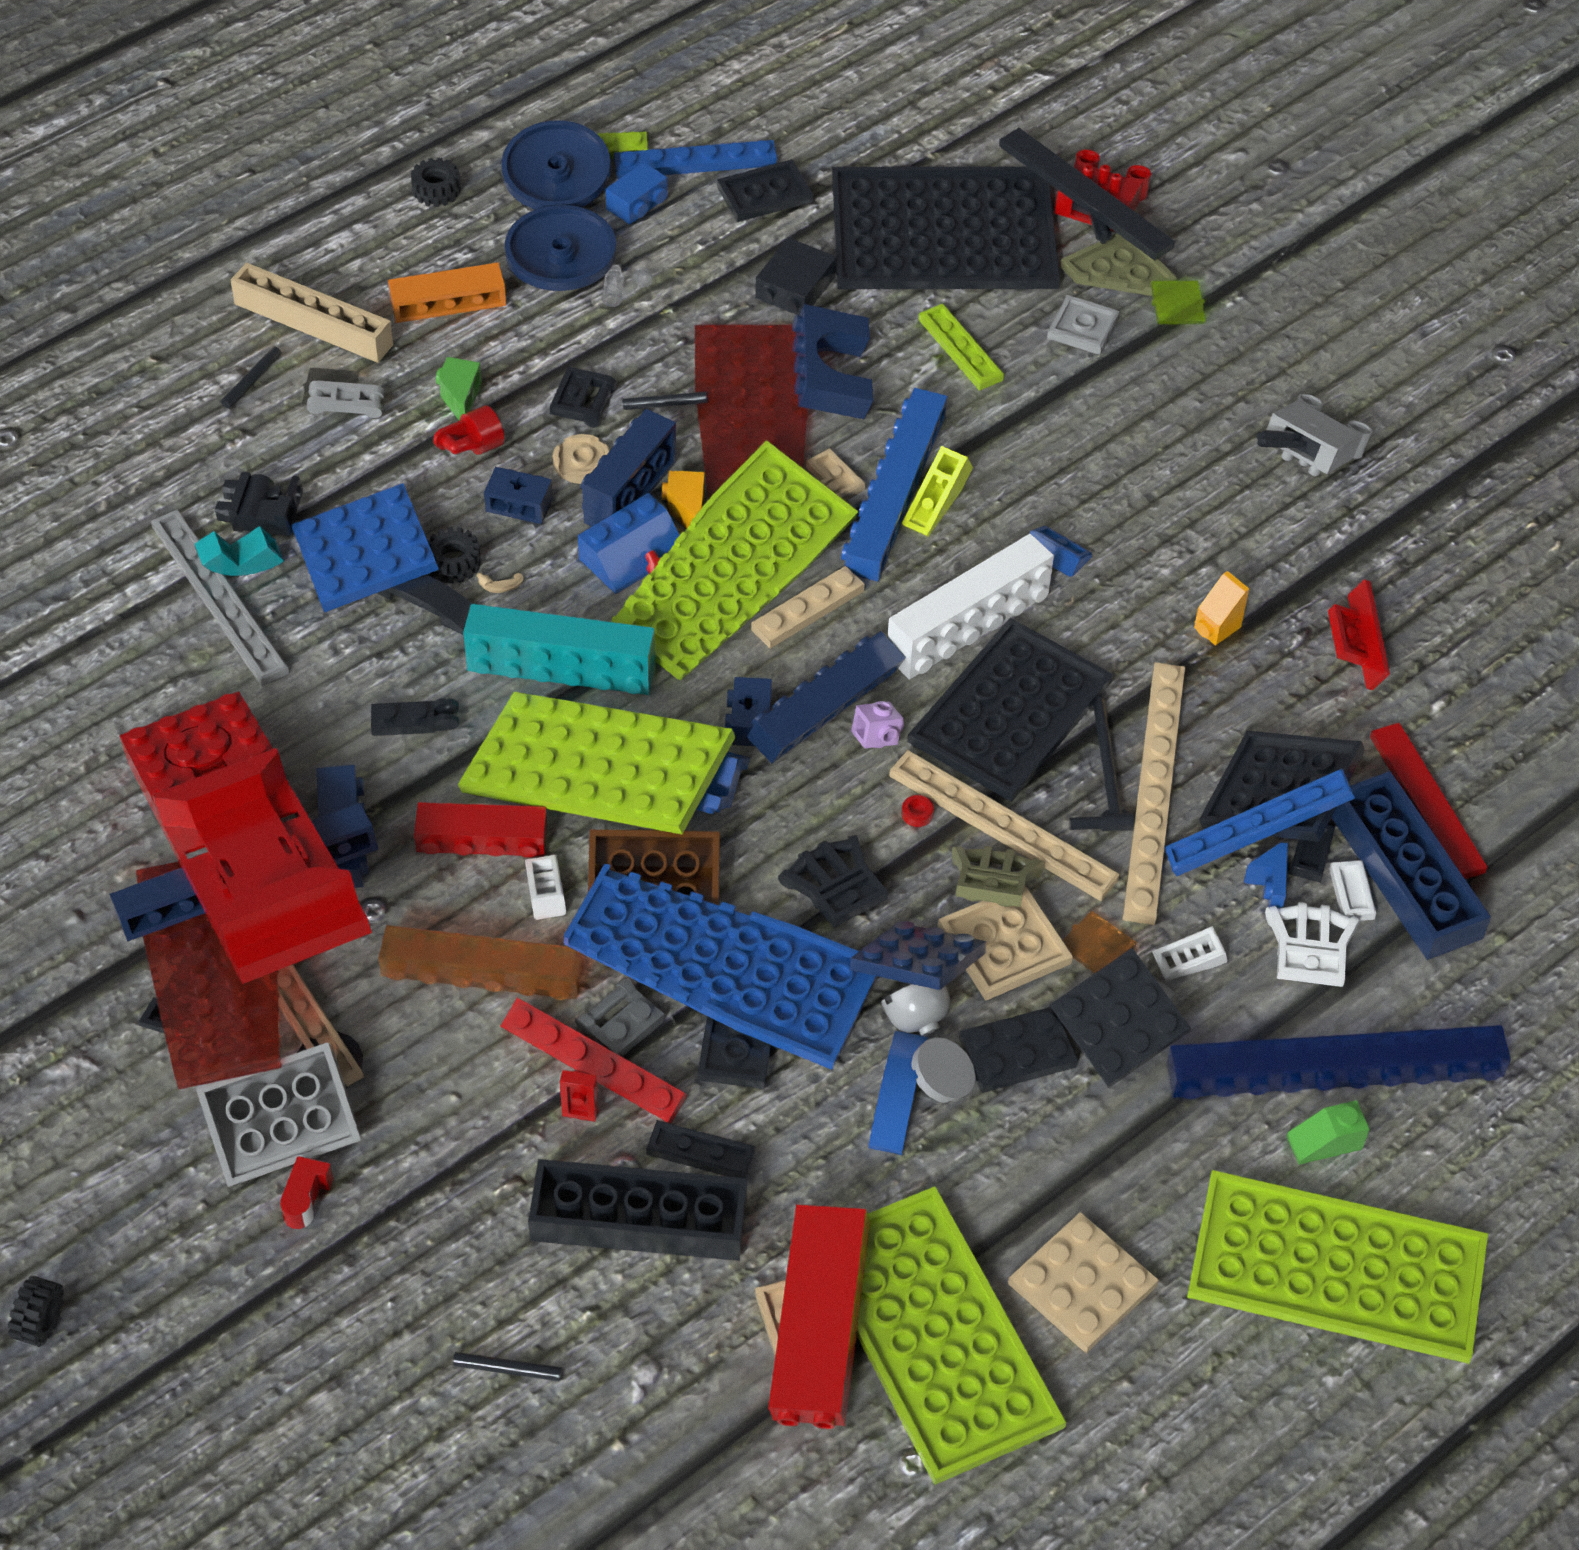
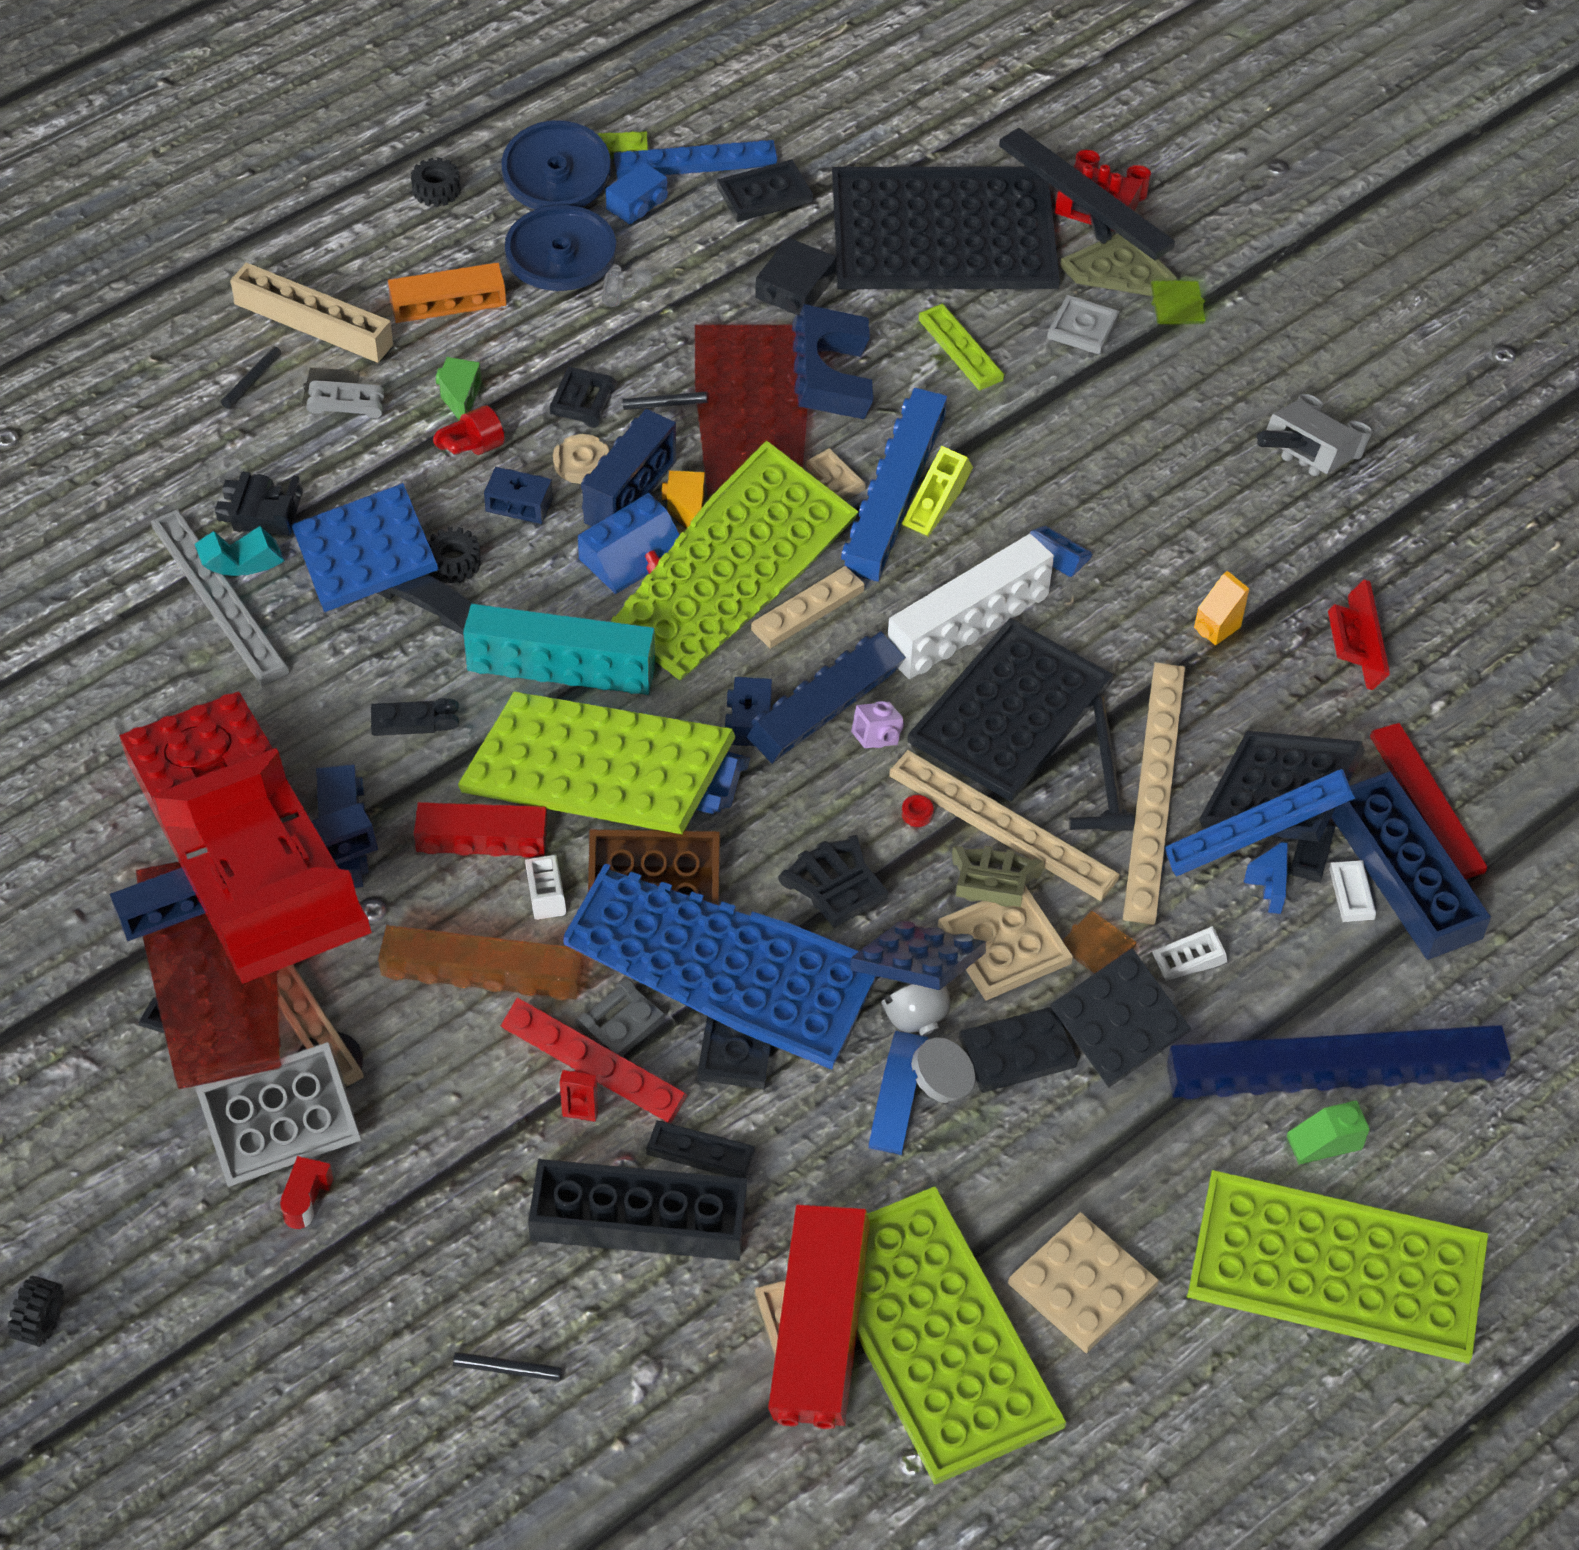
tan piece [477,573,523,593] -> none
white plate [1265,902,1360,987] -> none

